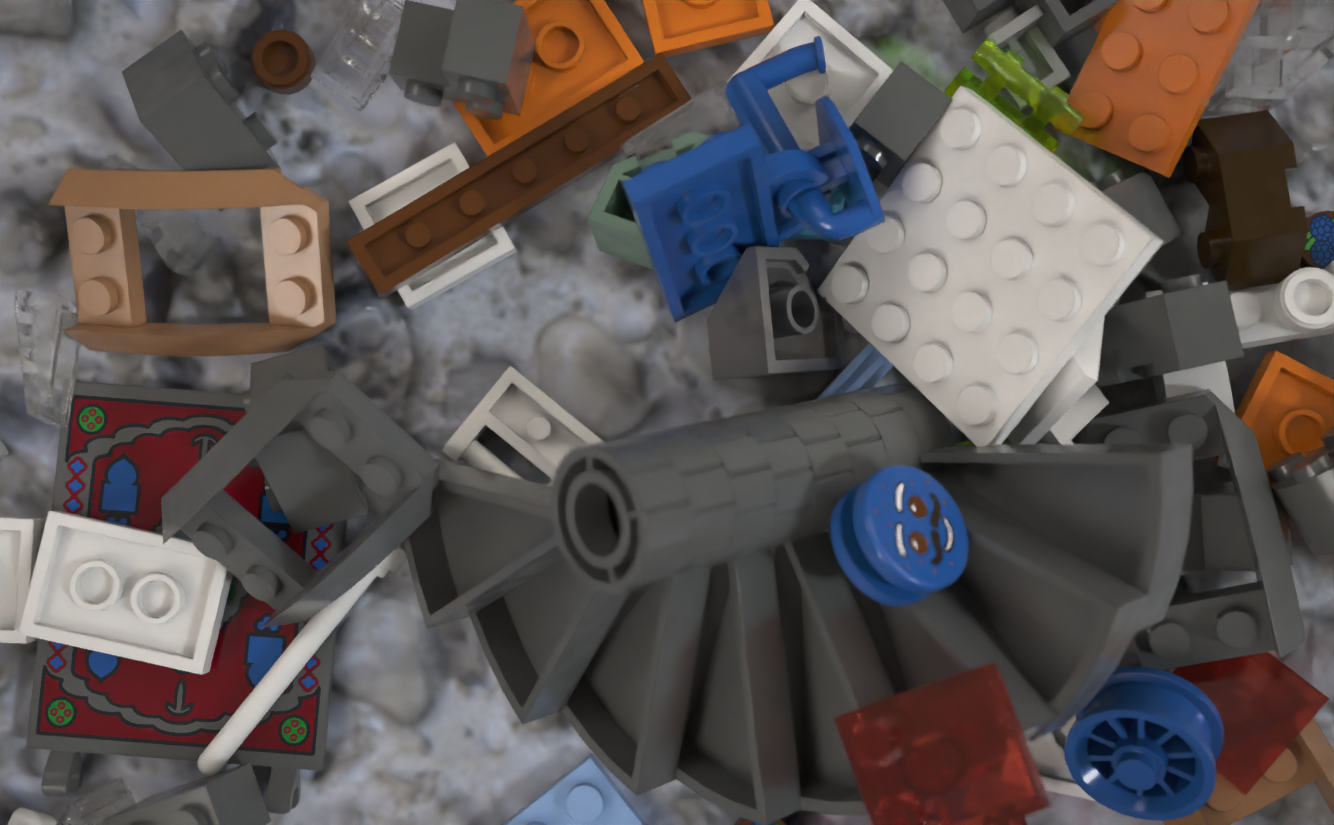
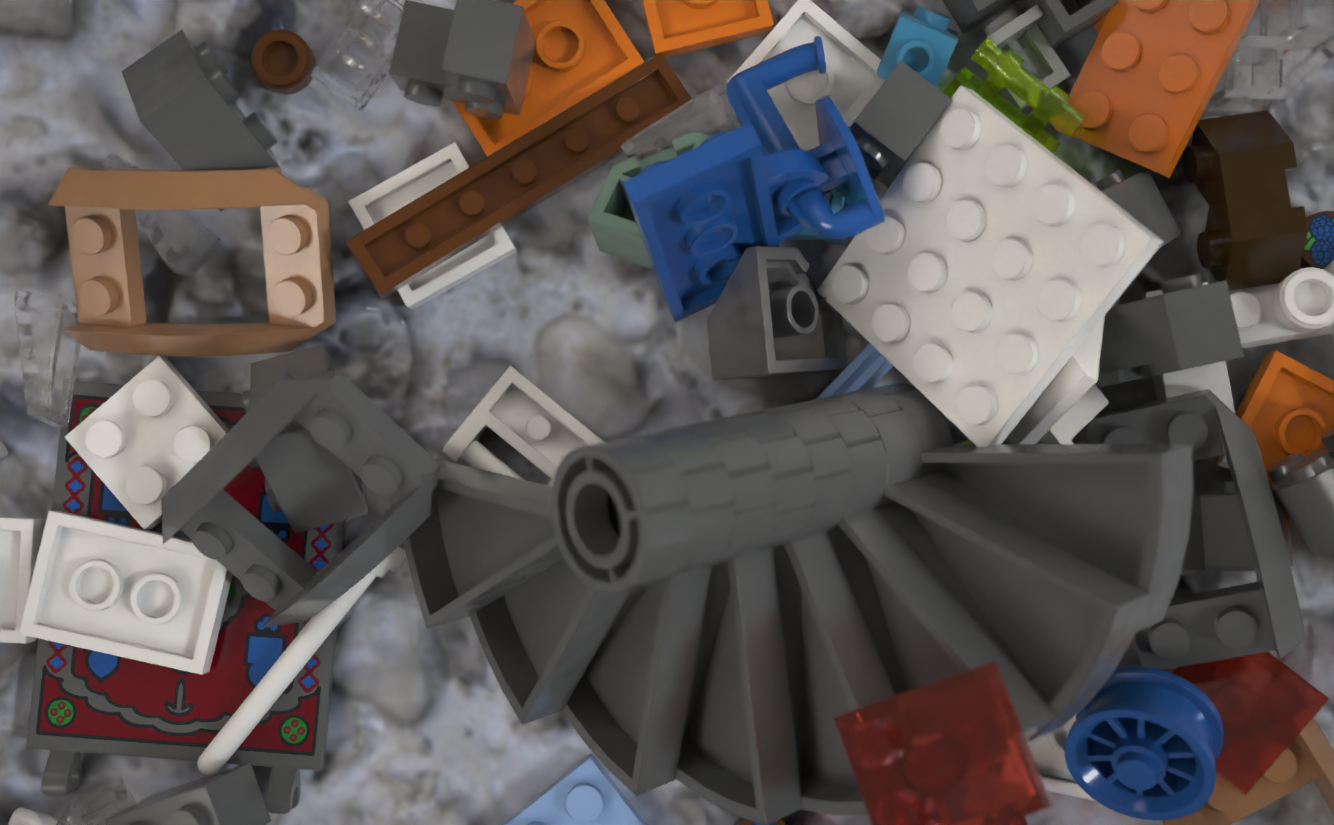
blue head [831,465,969,607] -> none
none -> white plate [65,356,230,530]
none -> dark azure bracket [877,4,958,88]

